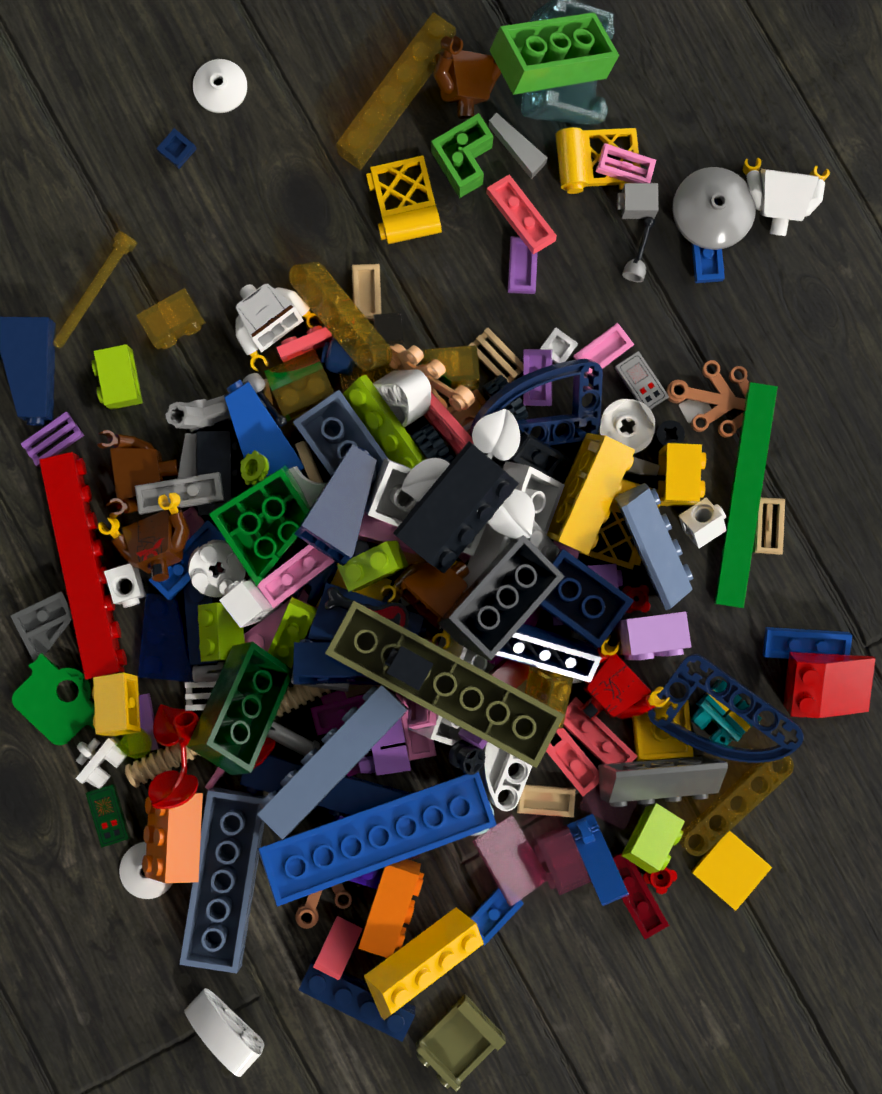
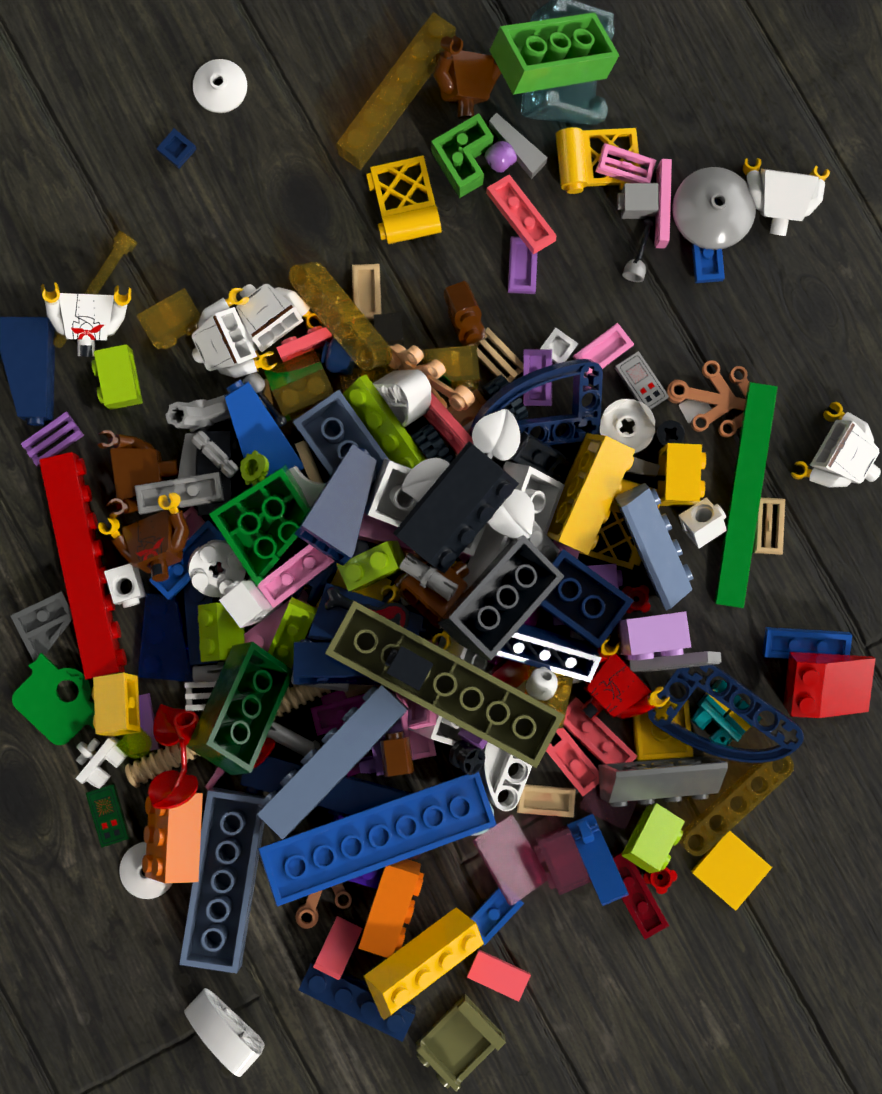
none -> white torso [41,283,132,357]
none -> light grey axle [191,431,239,478]
none -> white torso [192,288,277,378]
none -> reddish brown brick [380,731,414,777]
none -> light grey pin [399,553,459,601]
none -> reddish brown brick [444,281,485,346]
none -> coral tile [467,949,531,1002]
none -> medium lavender piece [485,141,517,173]
none -> white piece [526,667,558,701]
none -> light grey tile [630,651,721,672]
none -> bright pink tile [654,159,672,249]
none -> white torso [791,402,881,487]

